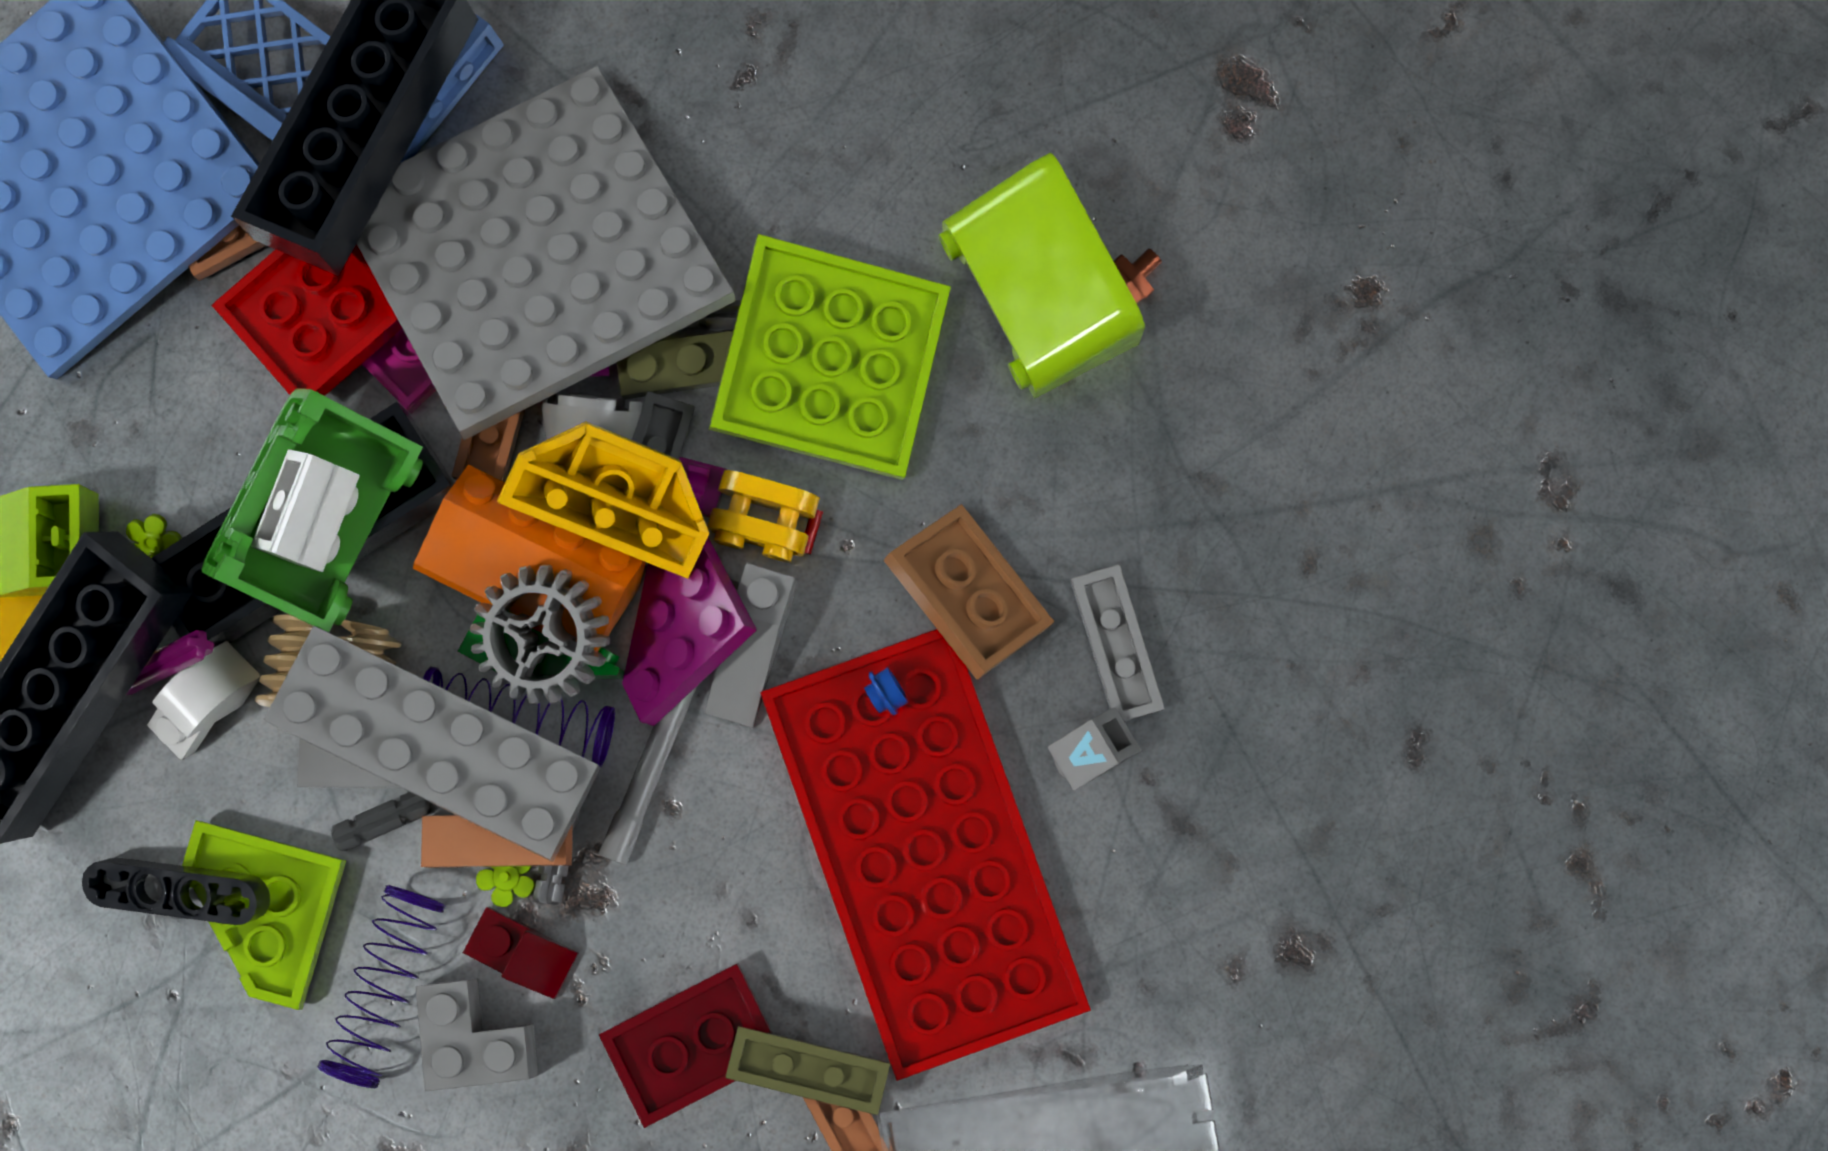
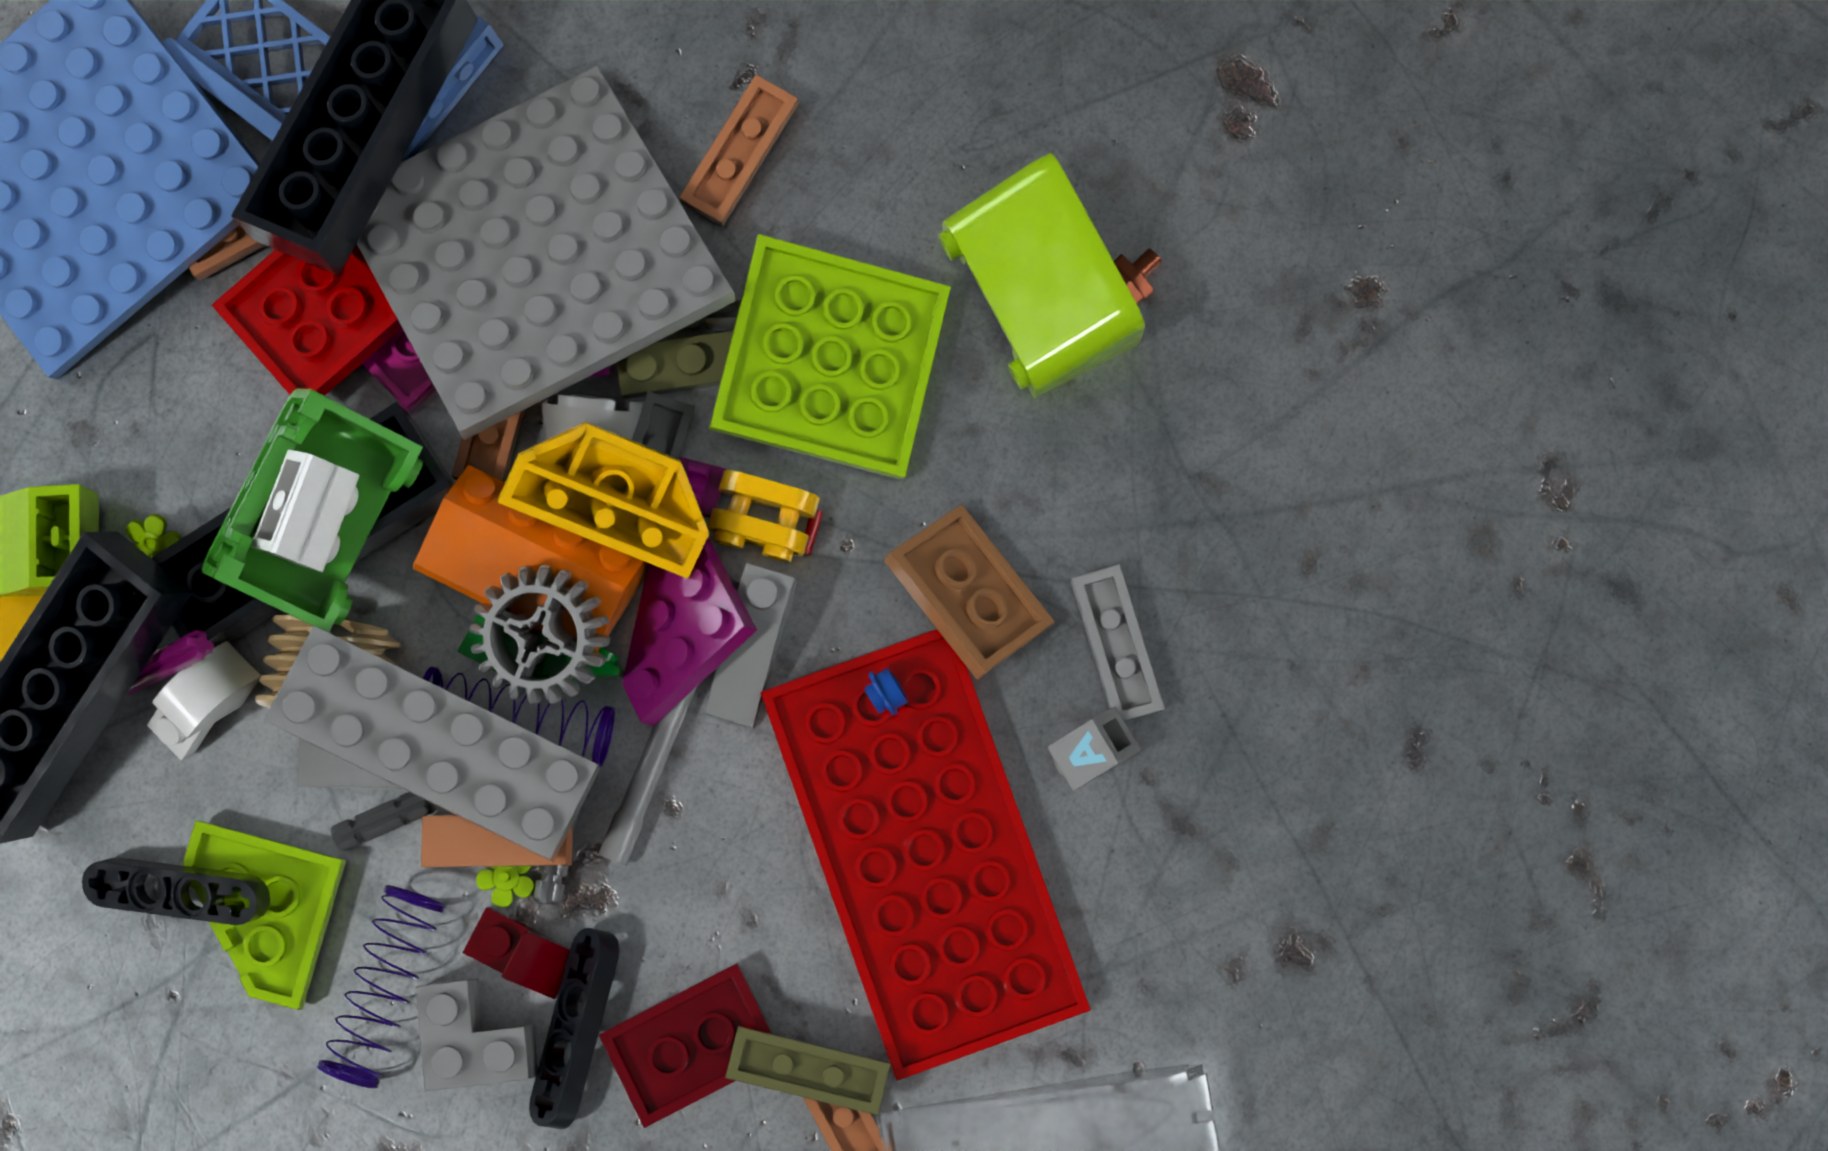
none -> black beam [529,928,620,1129]
none -> nougat plate [679,74,799,227]

